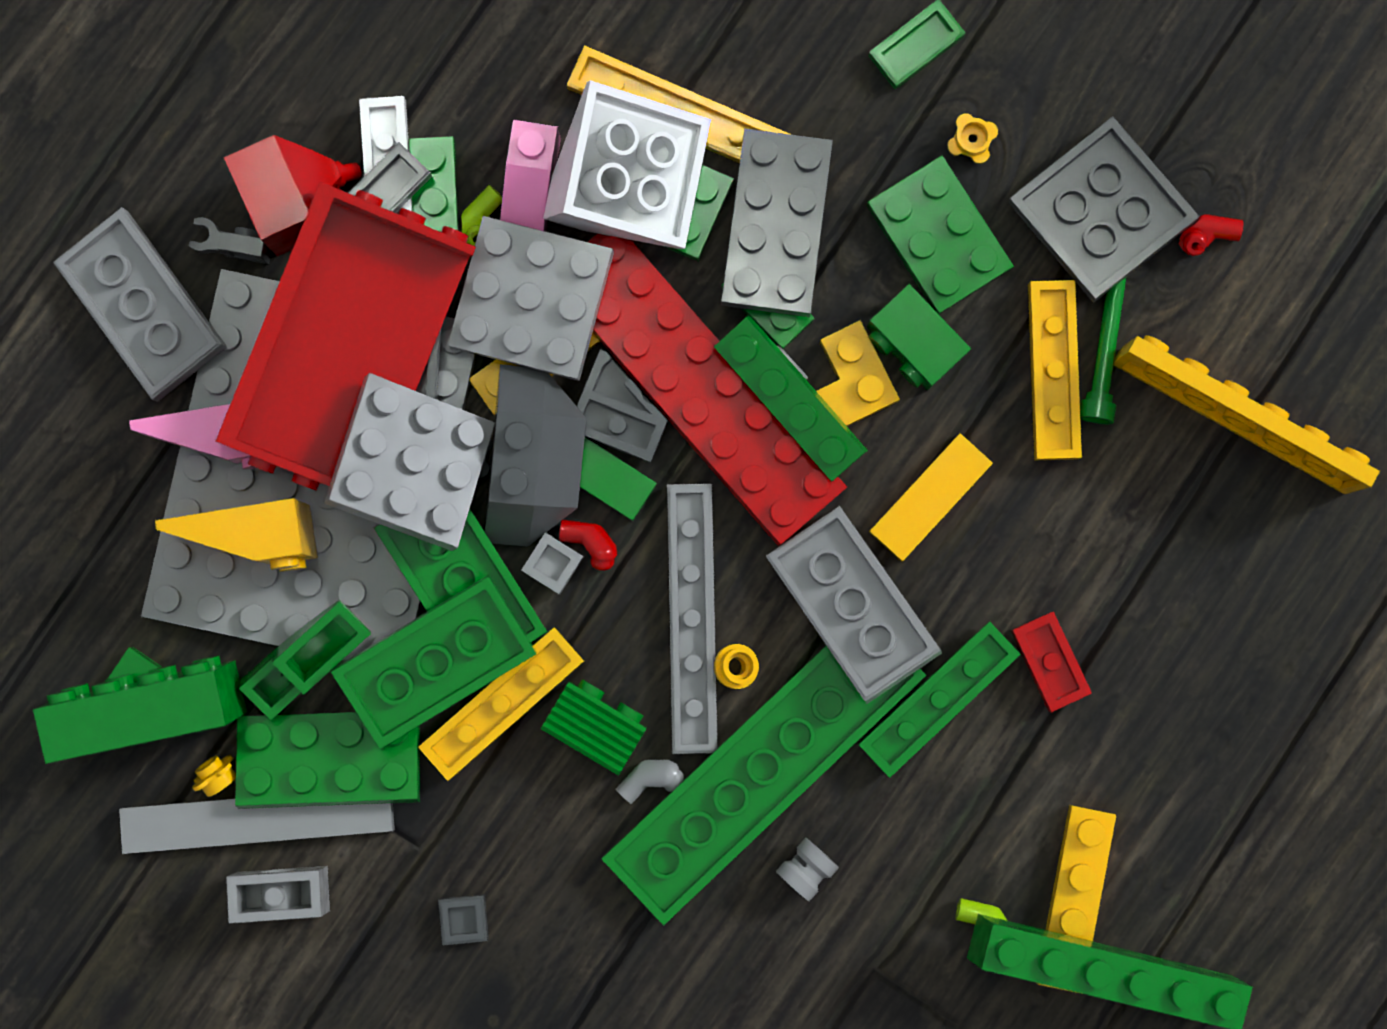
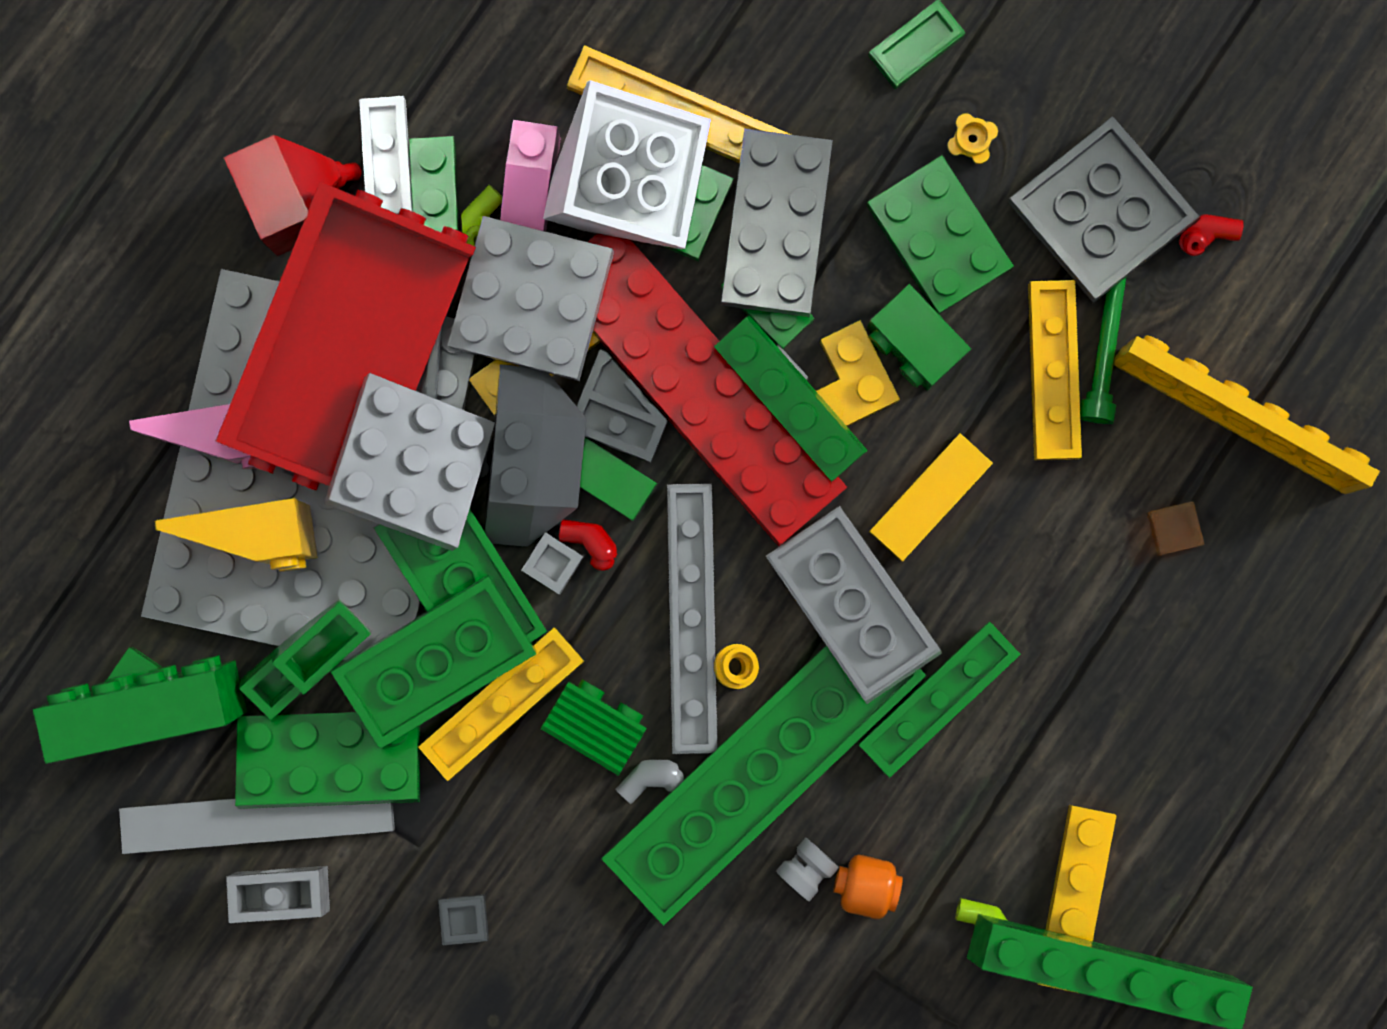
light grey tile [53,207,227,402] -> none
dark grey plate [189,217,272,264] -> none
yellow plate [192,755,236,797] -> none
tile [348,142,432,213] -> none
red plate [1010,611,1092,712] -> none
none -> orange head [833,855,903,919]
none -> clear orange tile [1147,501,1204,556]

